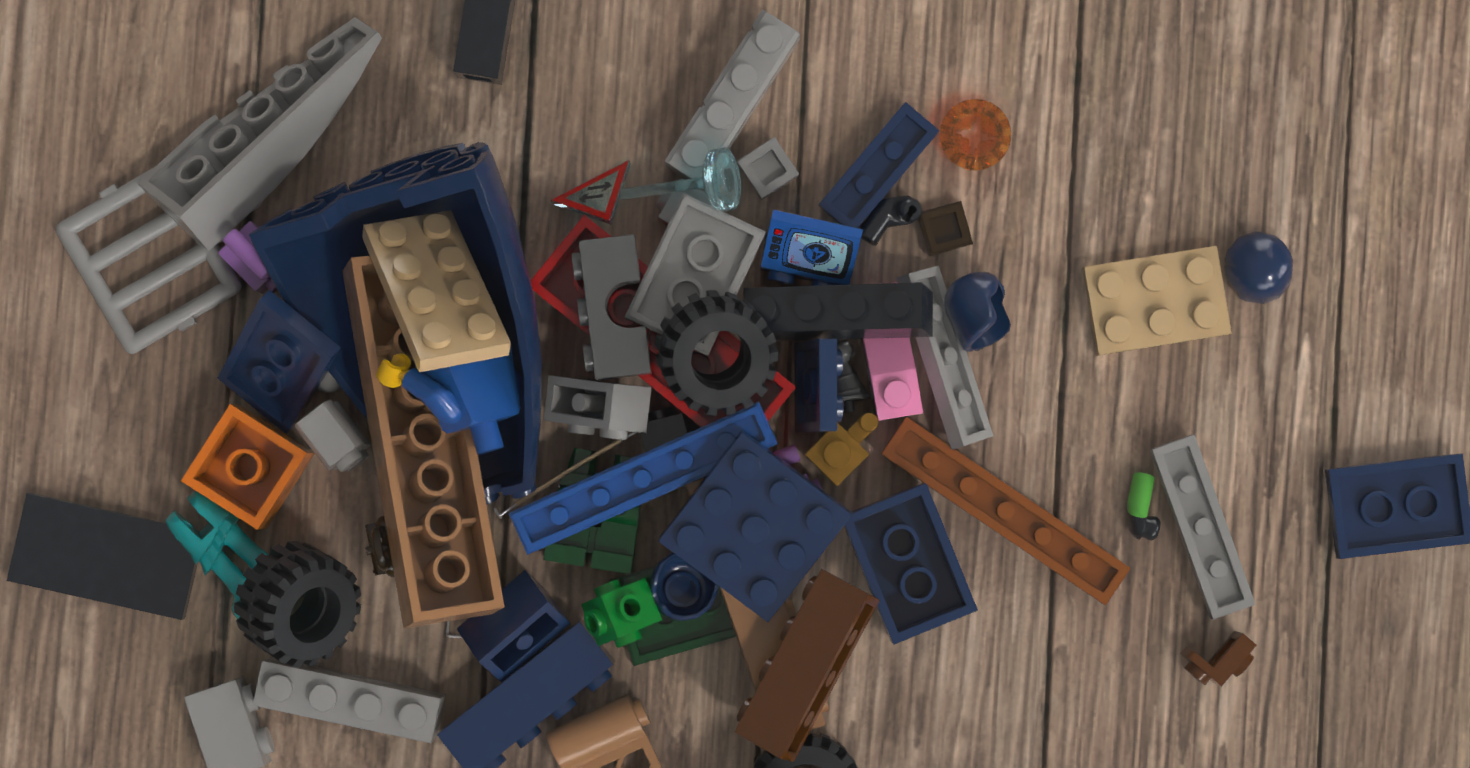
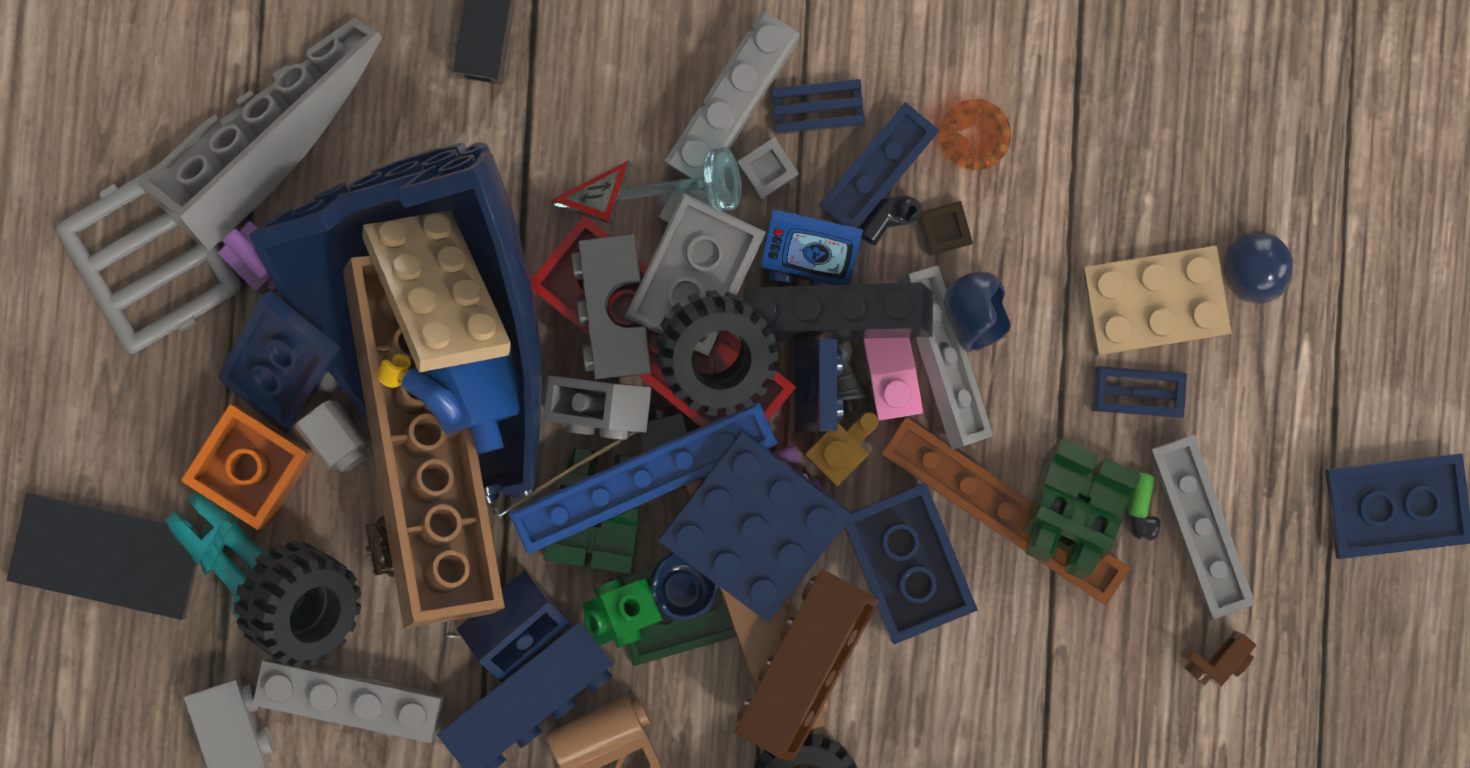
none -> dark blue tile [771,79,865,135]
none -> dark green hips [1022,438,1141,580]
none -> dark blue tile [1092,366,1187,418]

